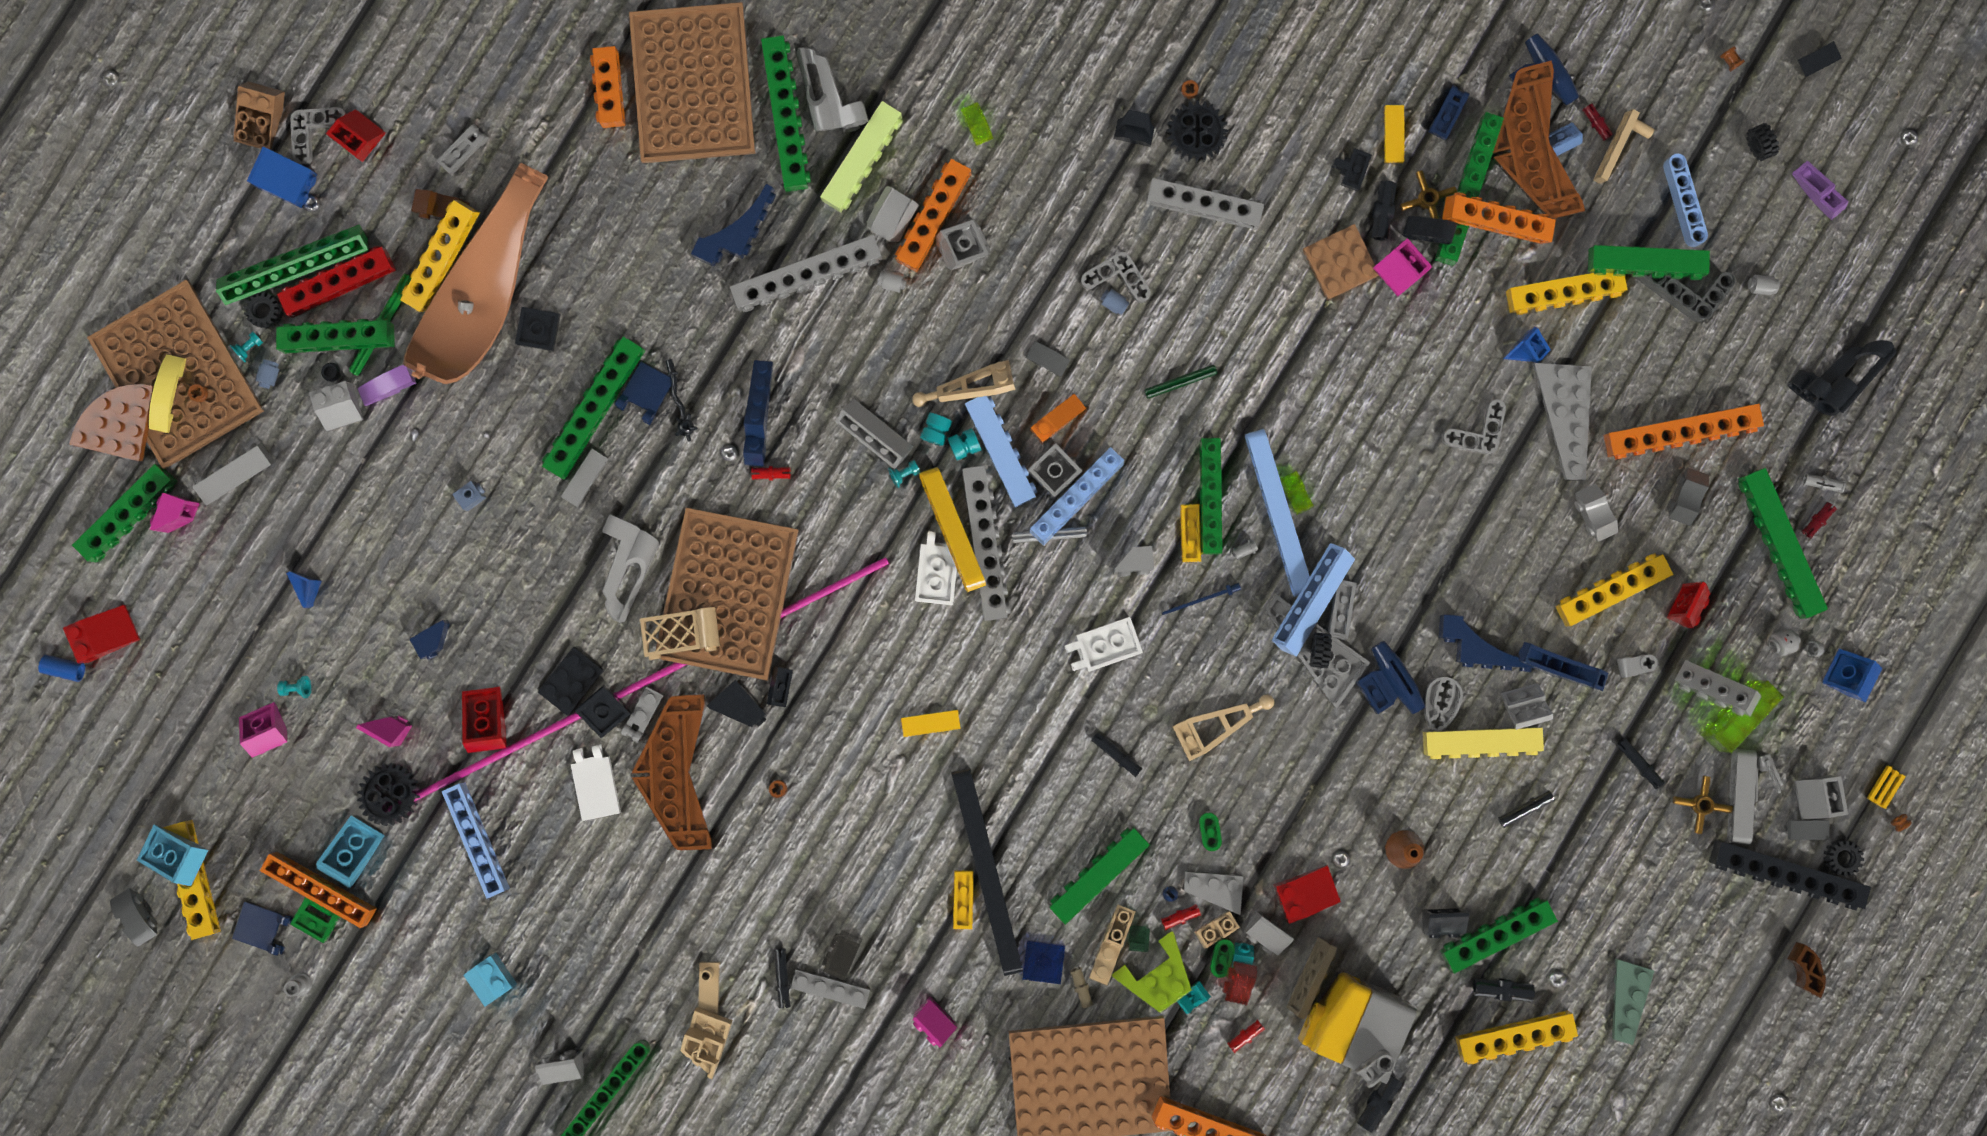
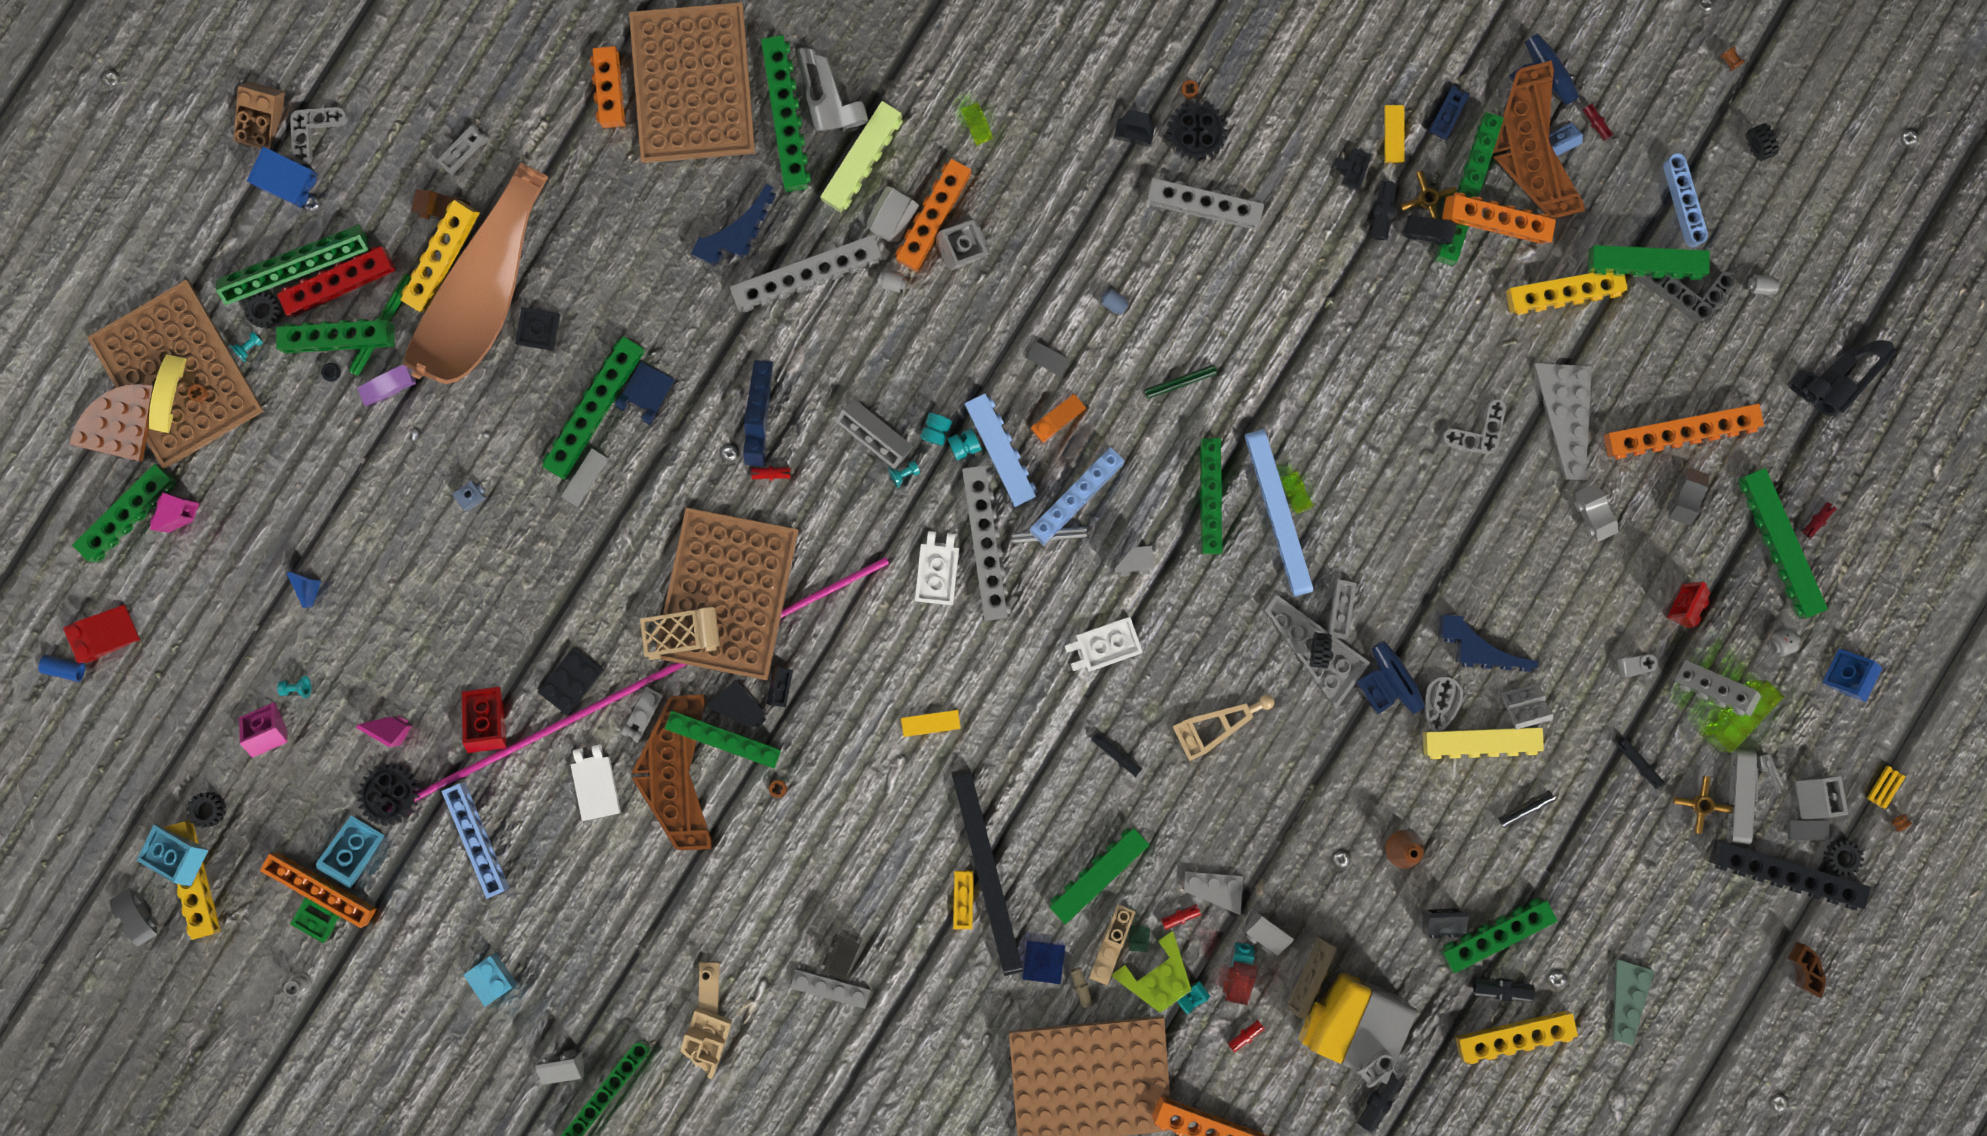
light grey brick [193,443,275,506] -> none
dark blue flag [232,901,294,956] -> none
sand blue brick [255,359,279,389] -> none
light grey slope [309,381,364,432] -> none
red slope [326,109,386,163] -> none
dark blue slope [409,620,450,661] -> none
light grey hinge [458,300,474,315] -> none
black plate [575,685,631,738] -> none
light grey panel [602,514,659,623] -> none
black piece [665,359,698,442] -> none
black pin [773,948,791,1008] -> none
tan plate [912,360,1015,407] -> none
dark pink slope [912,997,957,1048] -> none
yellow beam [919,467,986,592] -> none
light grey slope [1028,443,1082,498] -> none
light grey beam [1081,252,1150,303] -> none
dark blue sword [1161,583,1241,615] -> none
dark blue hinge [1162,886,1178,902] -> none
yellow tile [1180,504,1201,562] -> none
tan slope [1194,911,1240,948] -> none
green plate [1199,812,1222,851] -> none
green plate [1210,938,1235,978] -> none
light grey pin [1232,540,1258,560] -> none
light blue brick [1271,543,1355,656] -> none
red slope [1273,865,1341,924] -> none
medium nougat plate [1303,224,1379,301] -> none
dark pink slope [1373,238,1432,296] -> none
blue slope [1503,326,1551,363] -> none
dark blue arch [1518,642,1609,691] -> none
yellow brick [1555,553,1674,627] -> none
tan piece [1593,109,1654,184] -> none
medium lavender slope [1792,161,1849,220] -> none
black slope [1797,41,1842,77] -> none
light grey pin [1803,473,1846,493] -> none
light grey hinge [1806,641,1825,657] -> none
none -> black tyre [186,792,226,828]
none -> green brick [665,710,781,769]

